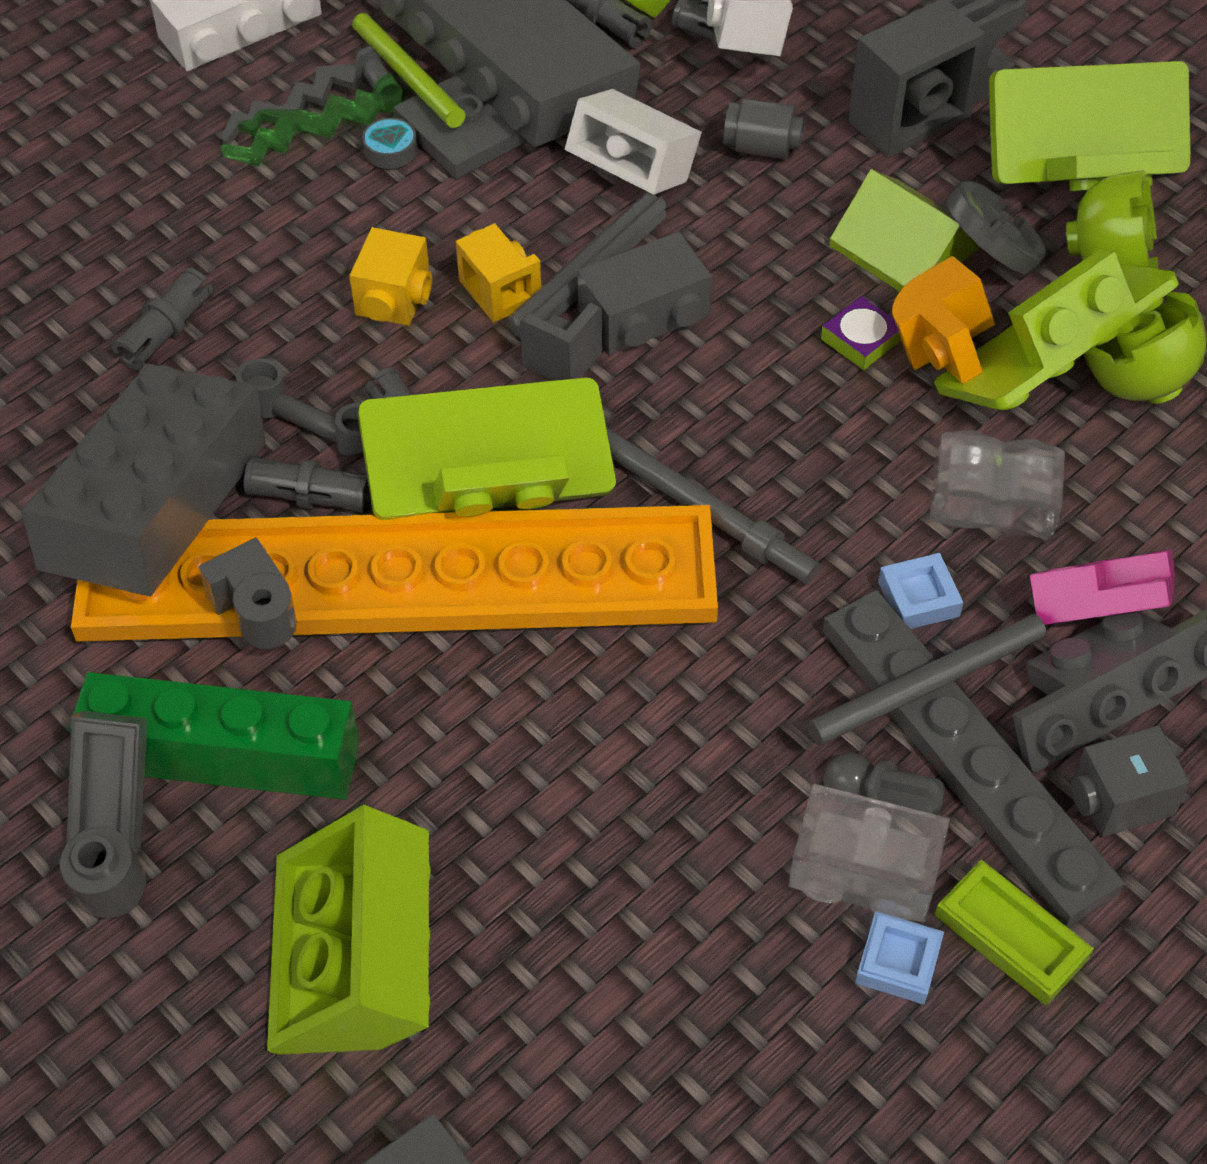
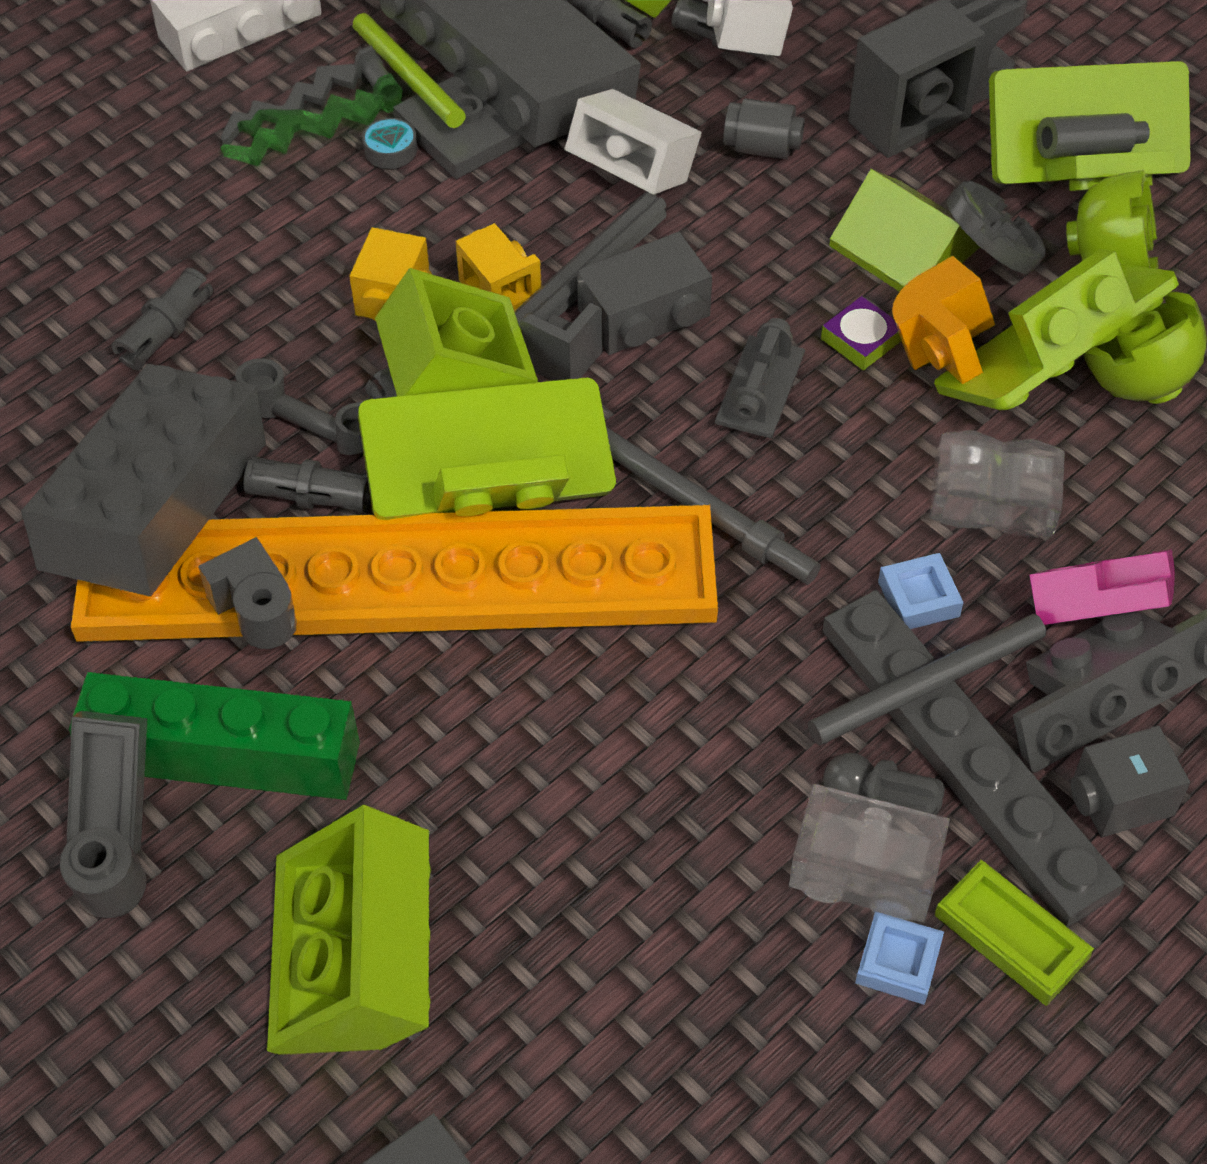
none -> lime brick [375,268,538,396]
none -> dark grey hinge [715,318,805,439]
none -> dark grey cylinder [1037,113,1150,159]

